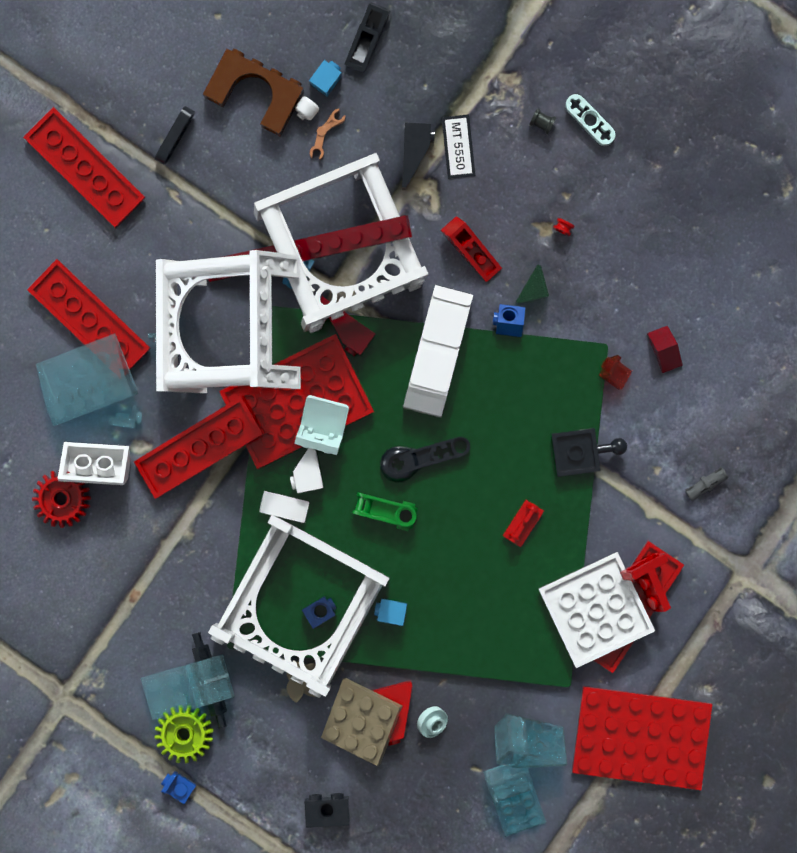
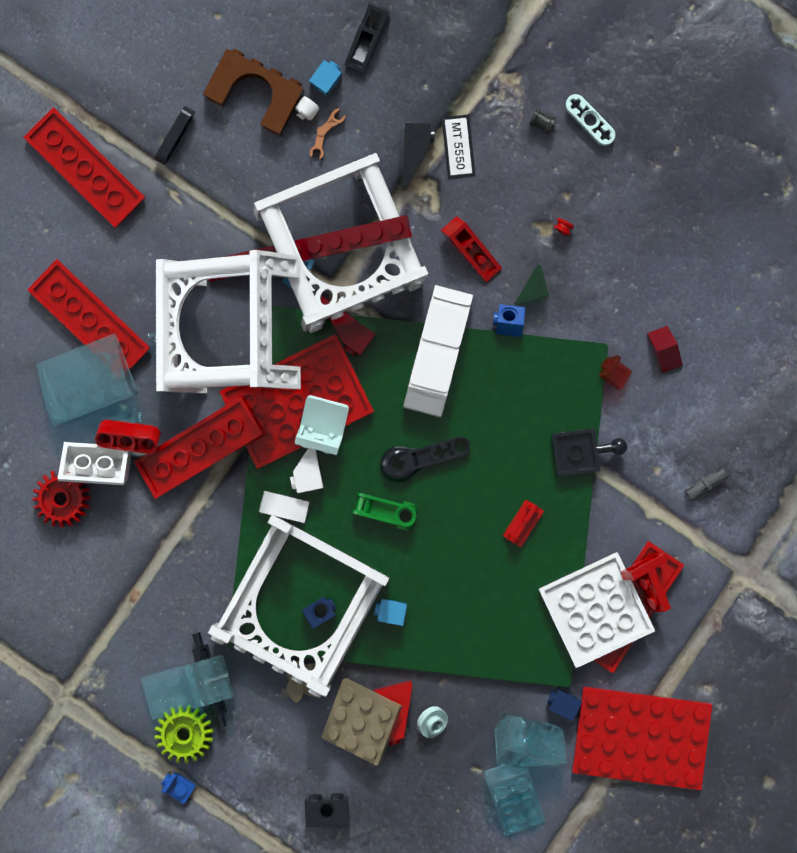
none -> red beam [95,420,161,454]
none -> dark blue brick [547,688,582,721]

